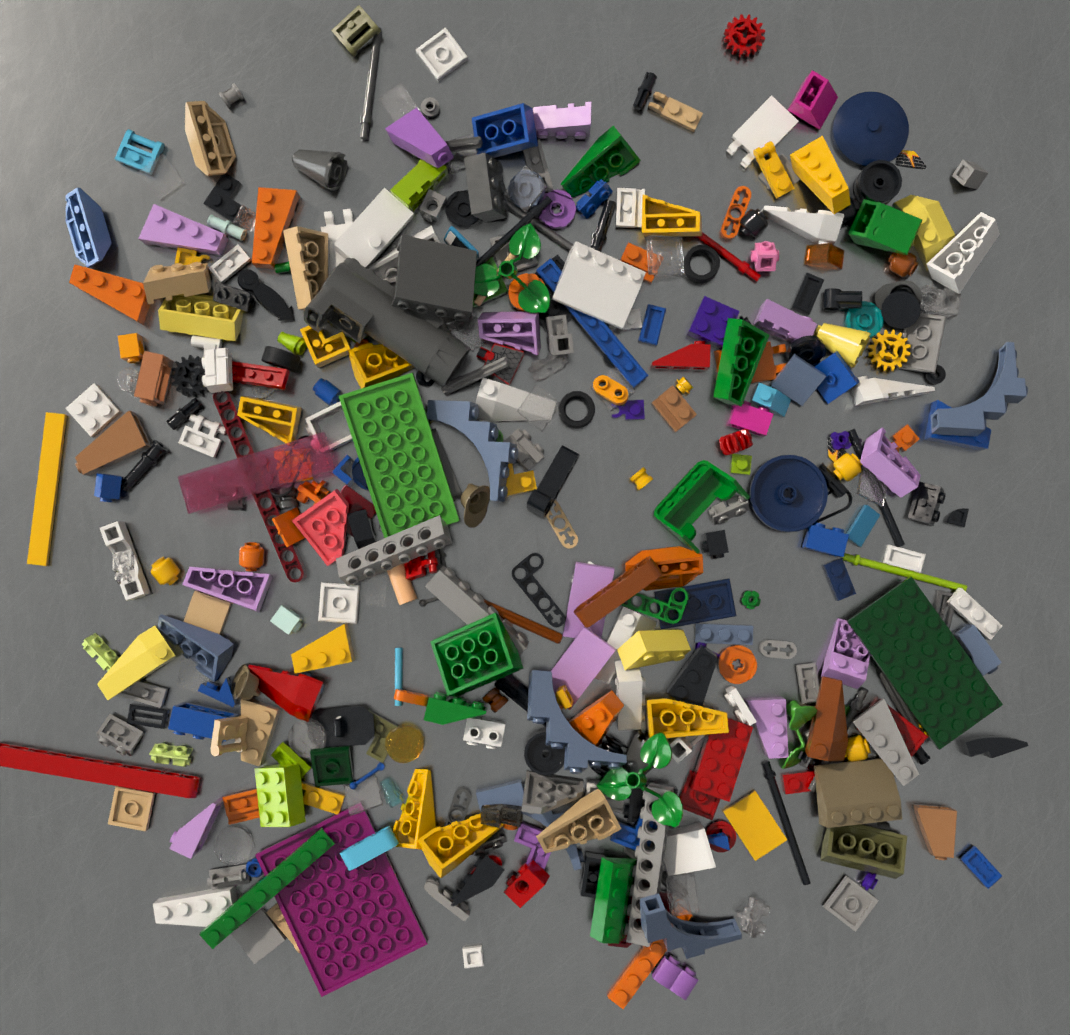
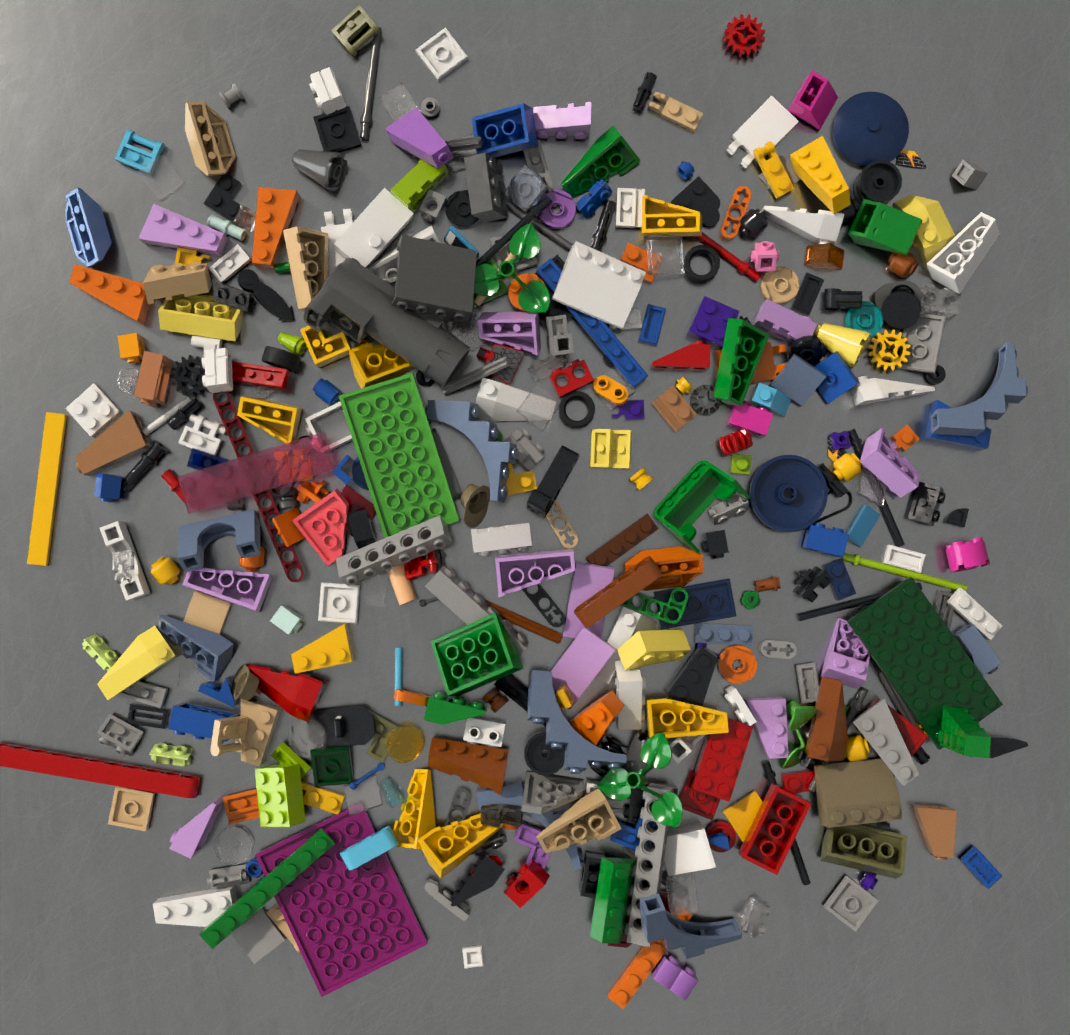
none -> white bar [142,396,192,436]
none -> red axle [161,469,194,504]
none -> sand blue arch [178,509,260,571]
none -> clear blue slope [187,448,229,478]
none -> white brick [309,67,346,115]
none -> black plate [313,106,361,152]
none -> dark orange wedge [428,737,509,795]
none -> white wedge [471,523,532,557]
none -> lavender wedge [495,549,575,597]
none -> red brick [549,359,594,399]
none -> reddish brown plate [586,513,659,566]
none -> light yellow slope [590,429,632,469]
none -> black plate [670,176,720,226]
none -> blue plate [677,161,695,180]
none -> dark grey gear [691,385,721,415]
none -> red brick [738,783,811,875]
none -> dark orange pin [755,576,781,593]
none -> tan tile [761,266,800,305]
none -> black hips [793,566,830,602]
none -> black bar [797,583,922,621]
none -> green wedge [938,706,991,758]
none -> dark pink brick [945,537,990,572]

